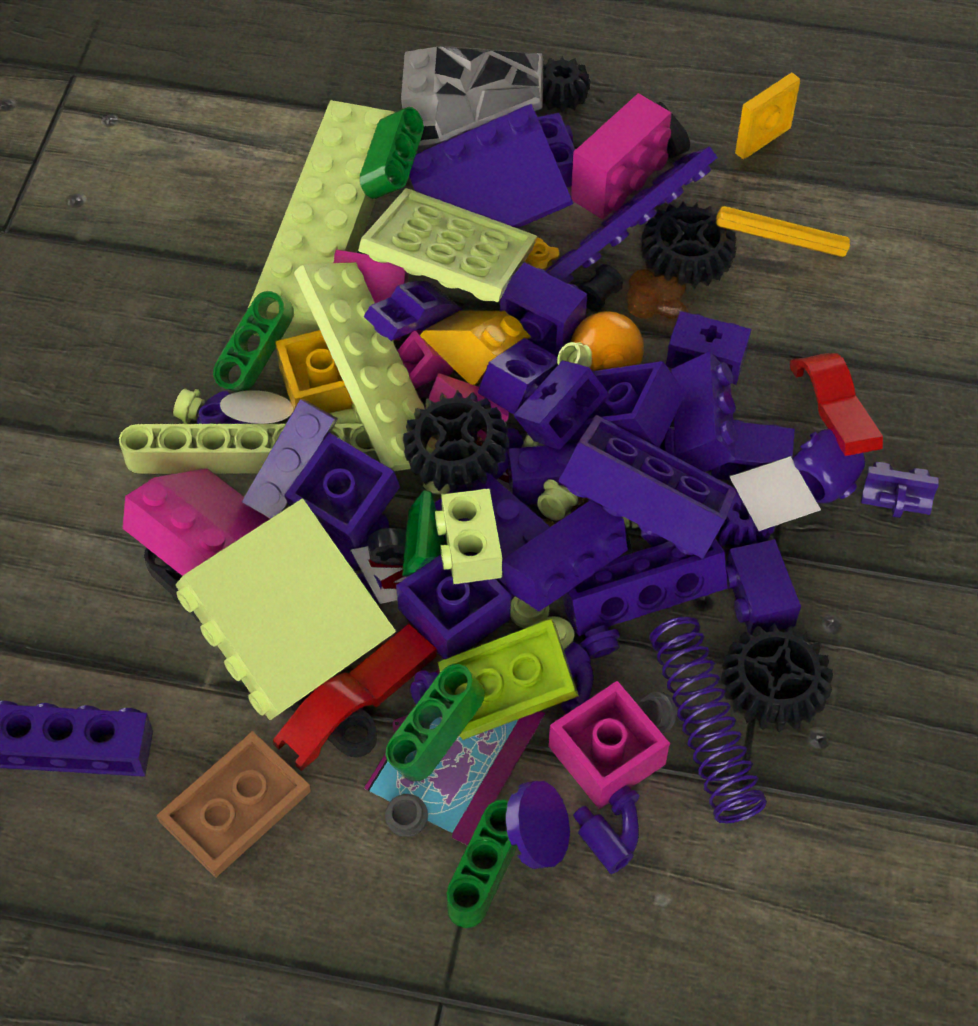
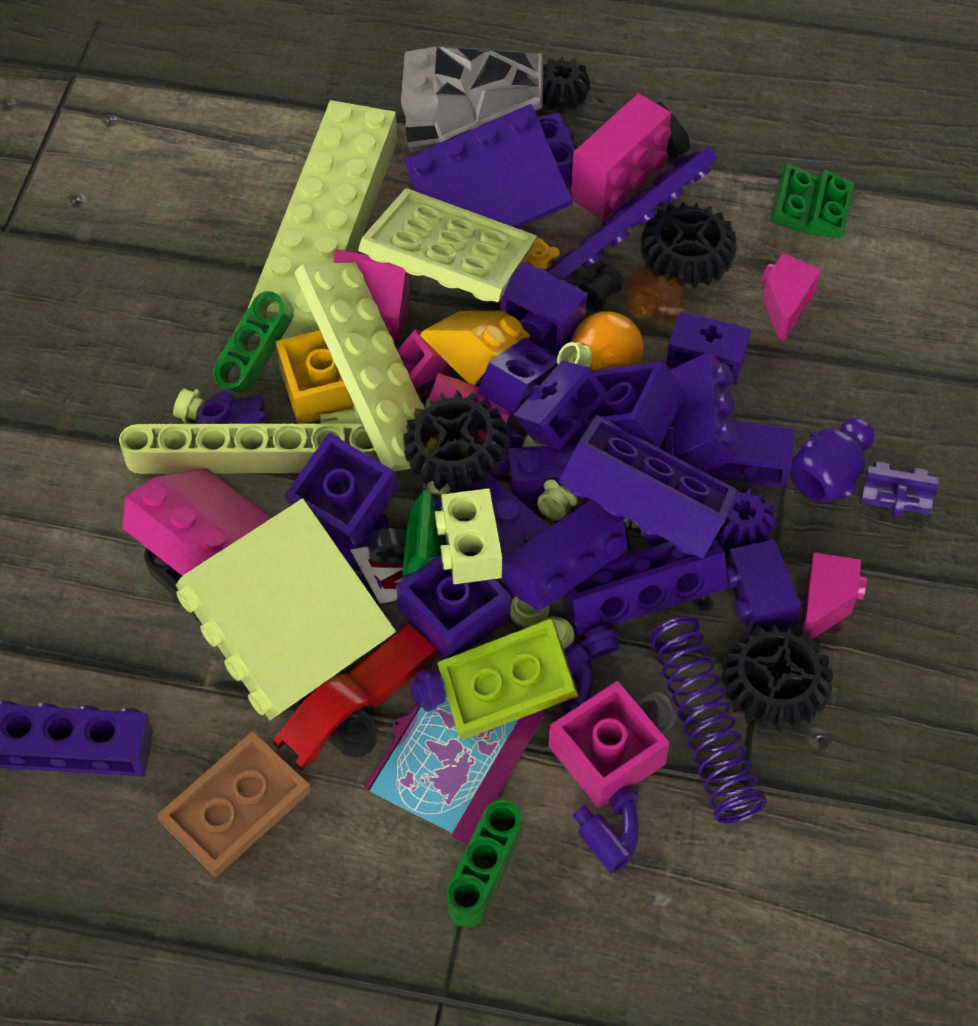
white sticker [220,390,294,424] -> none
brick [242,399,338,519] -> none
green beam [360,107,424,199] -> none
dark purple slope [364,281,463,341] -> none
green beam [385,664,485,782] -> none
dark grey plate [385,794,428,837] -> none
dark purple tile [506,781,570,869] -> none
yellow axle [716,206,850,257] -> none
white sticker [730,456,821,531] -> none
yellow tile [735,72,800,160] -> none
red piece [790,353,883,456] -> none
none -> dark pink slope [761,253,822,341]
none -> green slope [770,163,855,237]
none -> dark pink slope [801,552,867,642]

